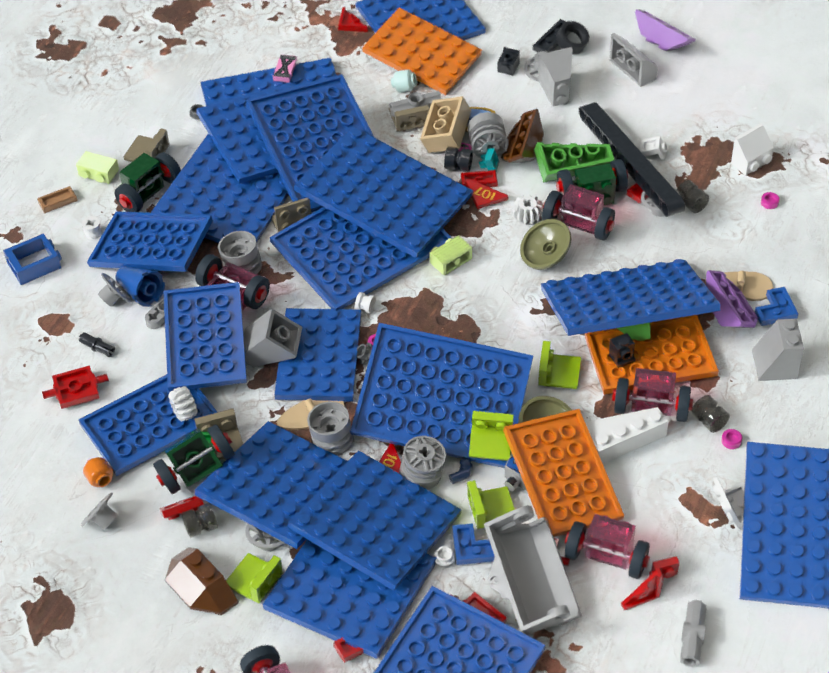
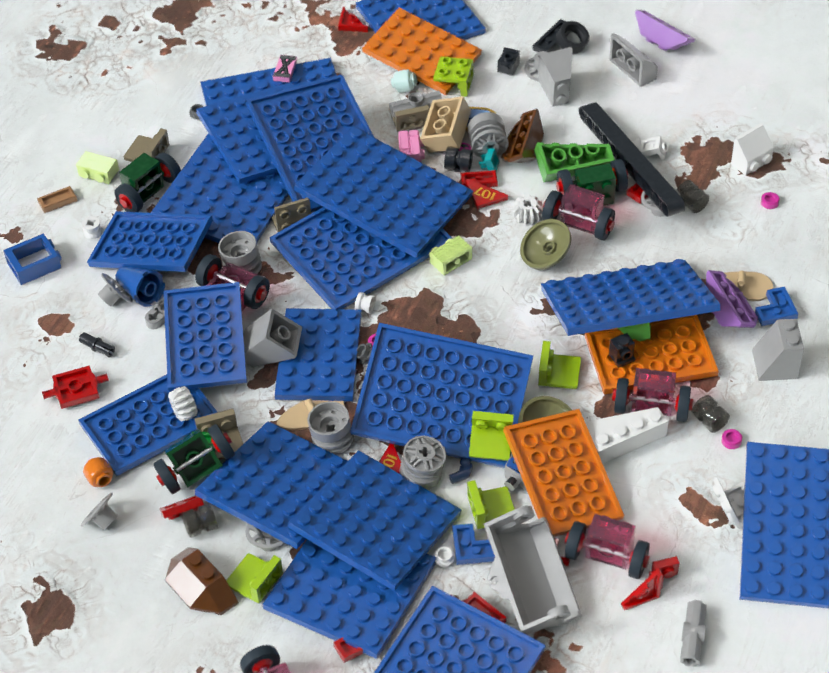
none -> bright pink brick [398,130,425,163]
none -> lime bracket [433,57,474,97]

